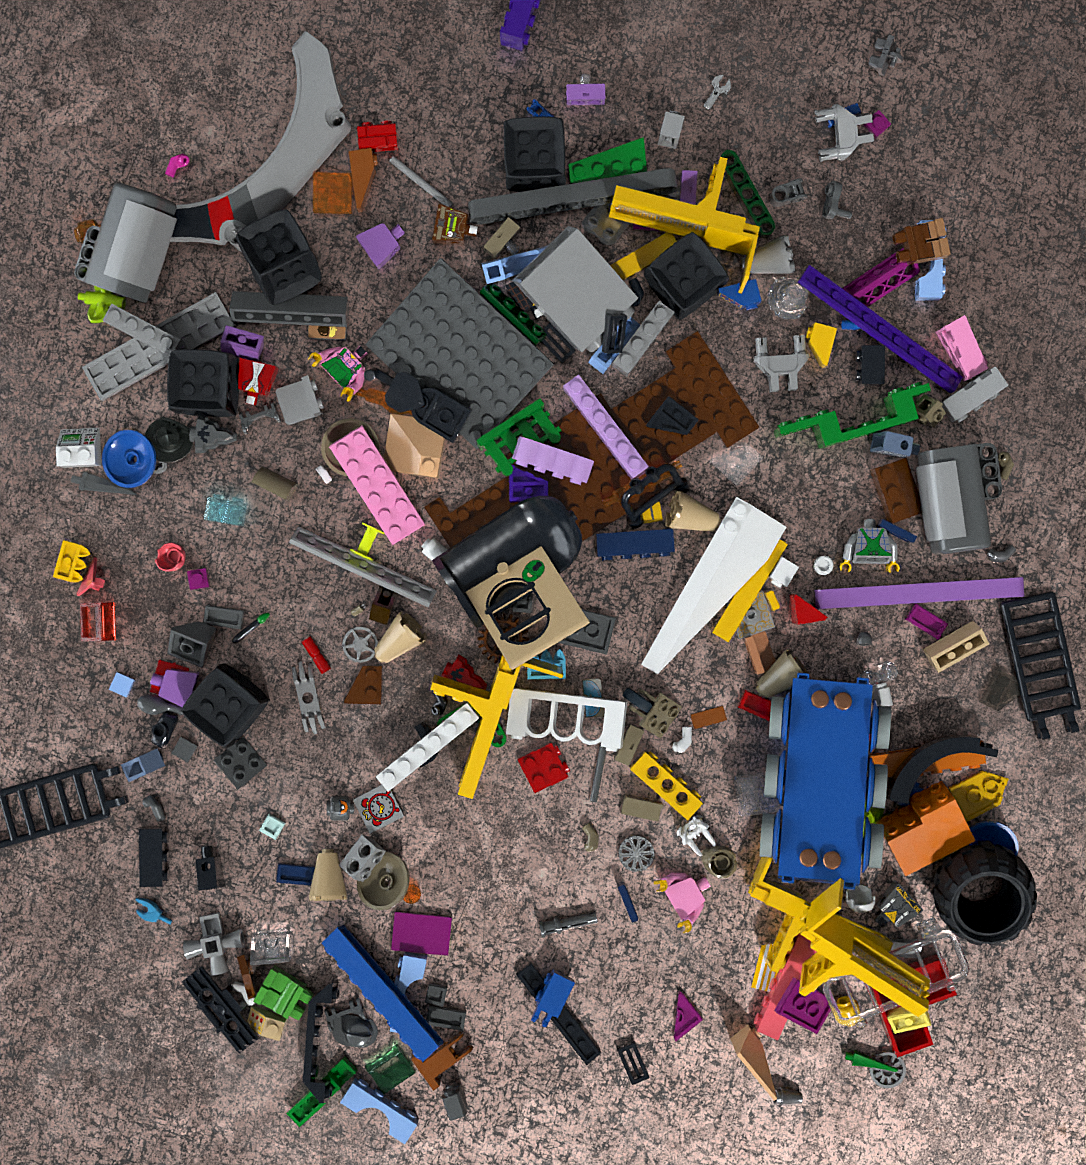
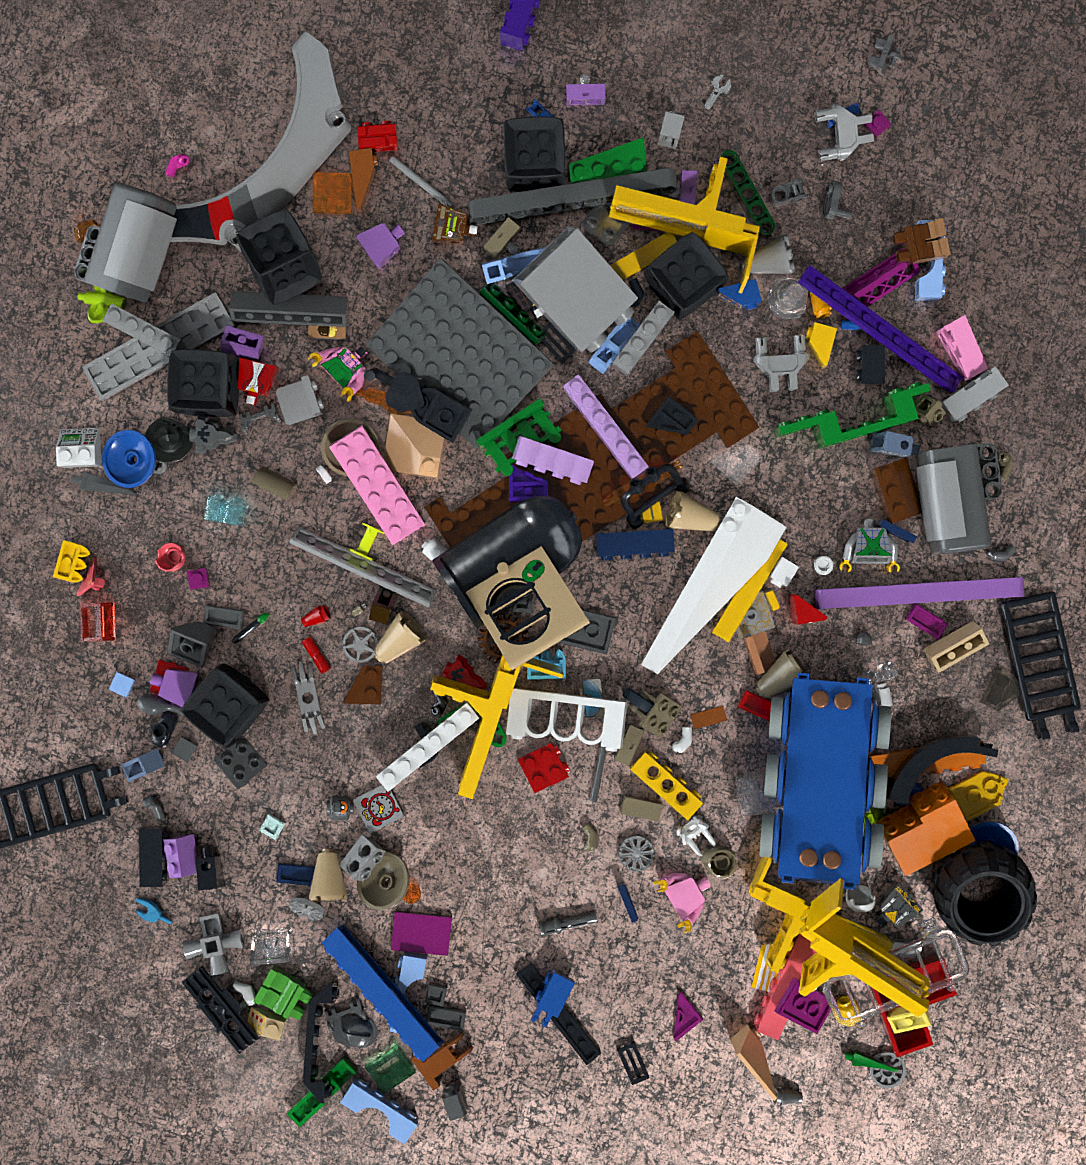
reddish brown wing [237,955,256,1000] -> none
black tile [602,313,627,353] -> none
none -> medium lavender brick [164,834,198,878]
none -> light grey wheel [289,898,325,920]
none -> red cone [301,605,331,628]
none -> light orange cone [810,293,832,320]

